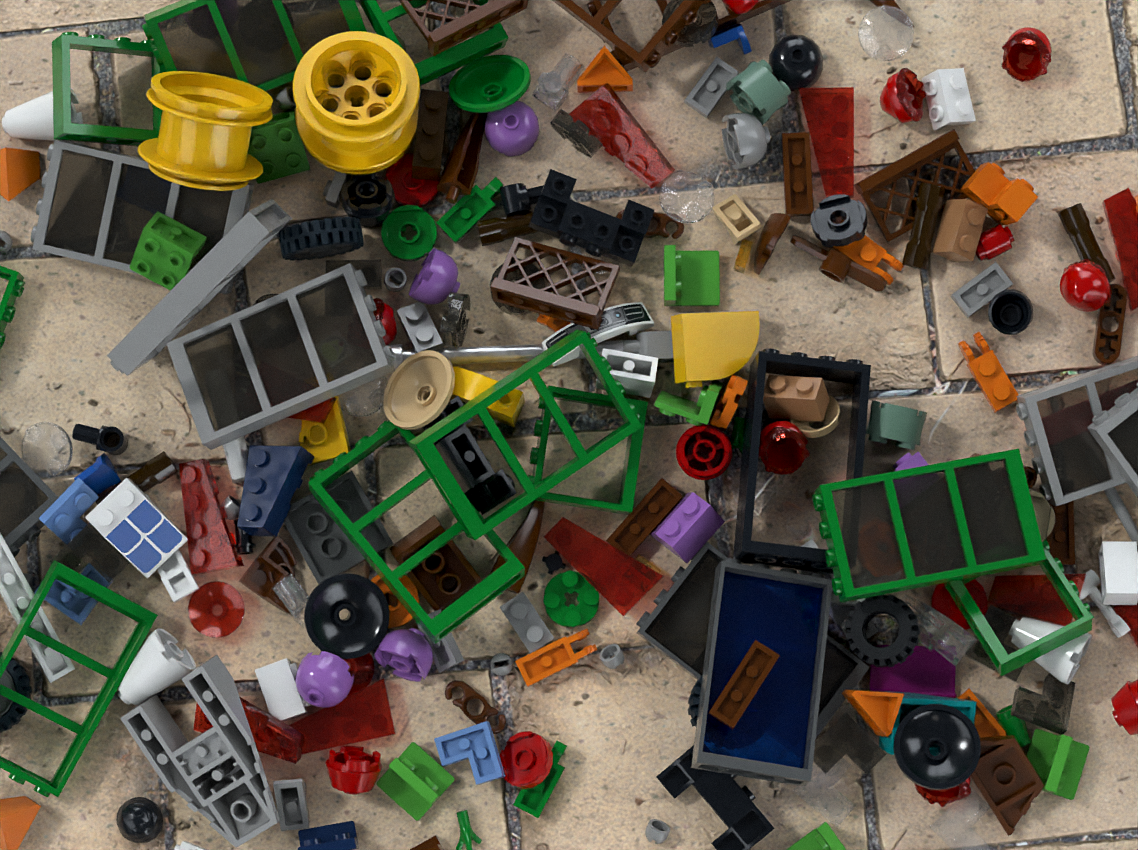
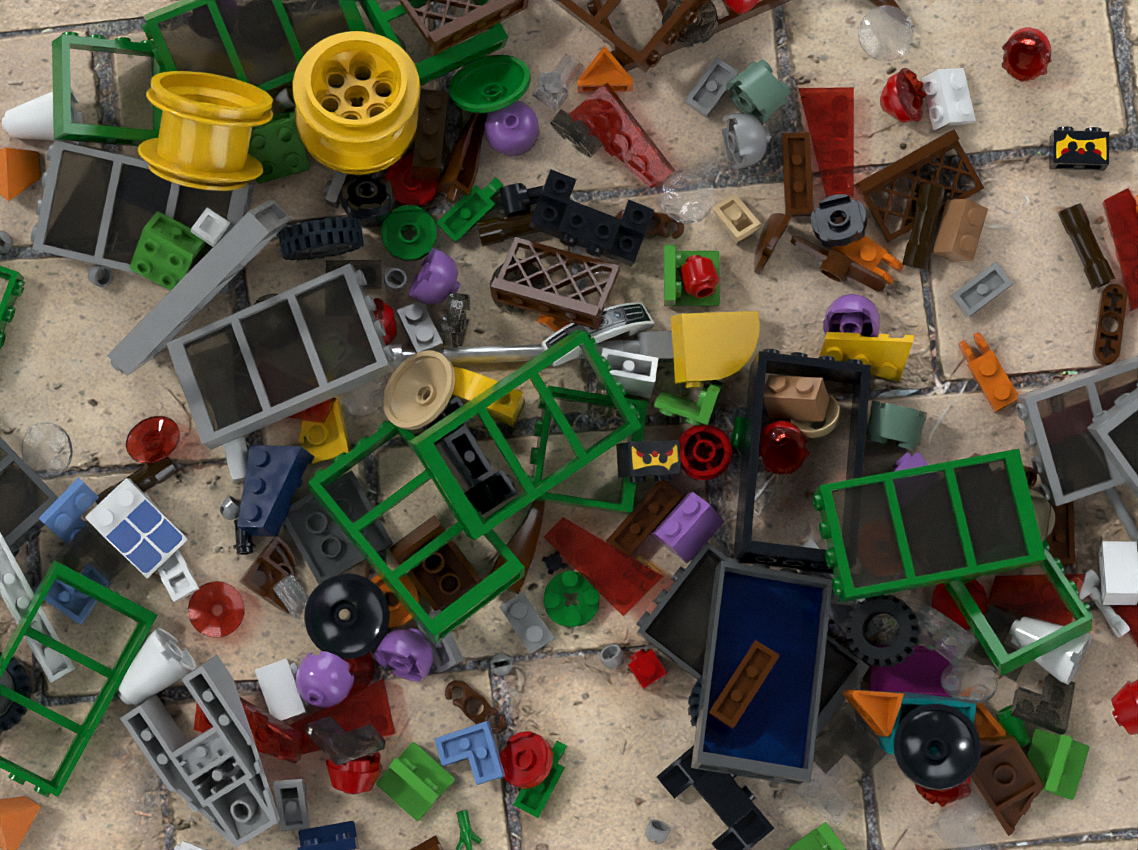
black axle [72,424,128,455] -> none
blue tile [74,453,121,495] -> none
black piece [116,797,163,843] -> none
clear red wing [179,459,244,575] -> none
orange hinge [515,628,598,687] -> none
blue tile [706,23,752,55] -> none
orange plate [709,375,748,431] -> none
clear yellow tile [734,239,753,274] -> none
black cylinder [769,35,823,91] -> none
orange brick [960,162,1038,226] -> none
red brick [975,224,1015,261] -> none
black piece [988,289,1033,335] -> none
red hair [1060,259,1112,312] -> none
none -> light grey hinge [88,264,113,287]
none -> clear red dish [126,416,180,464]
none -> white tile [191,208,230,247]
none -> clear smoke plate [306,716,386,766]
none -> black brick [616,440,681,483]
none -> red brick [628,648,667,690]
none -> red head [679,255,720,298]
none -> yellow wing [819,332,915,382]
none -> medium lavender cylinder [823,294,880,337]
none -> clear dish [941,657,998,704]
none -> black brick [1049,126,1109,171]

